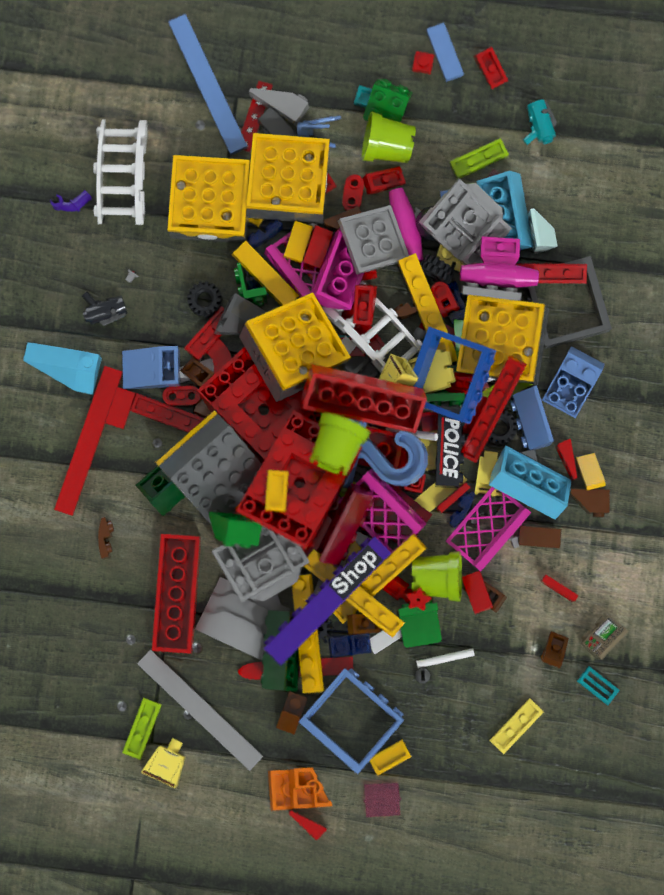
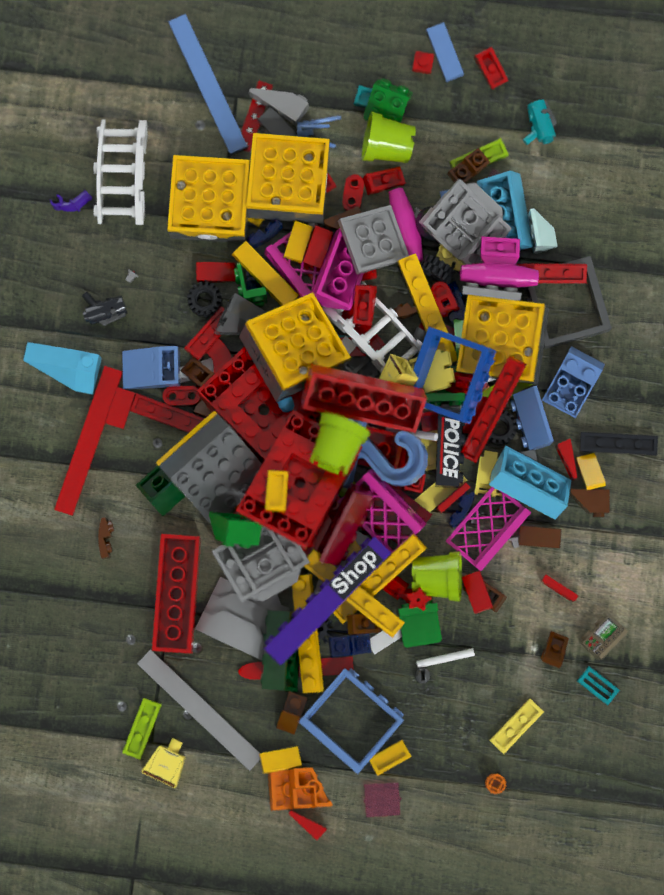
none -> red slope [196,262,235,283]
none -> yellow tile [259,746,302,774]
none -> dark azure hinge [277,397,294,412]
none -> reddish brown slope [447,148,490,183]
none -> orange wheel [485,773,506,794]
none -> black plate [579,432,658,456]

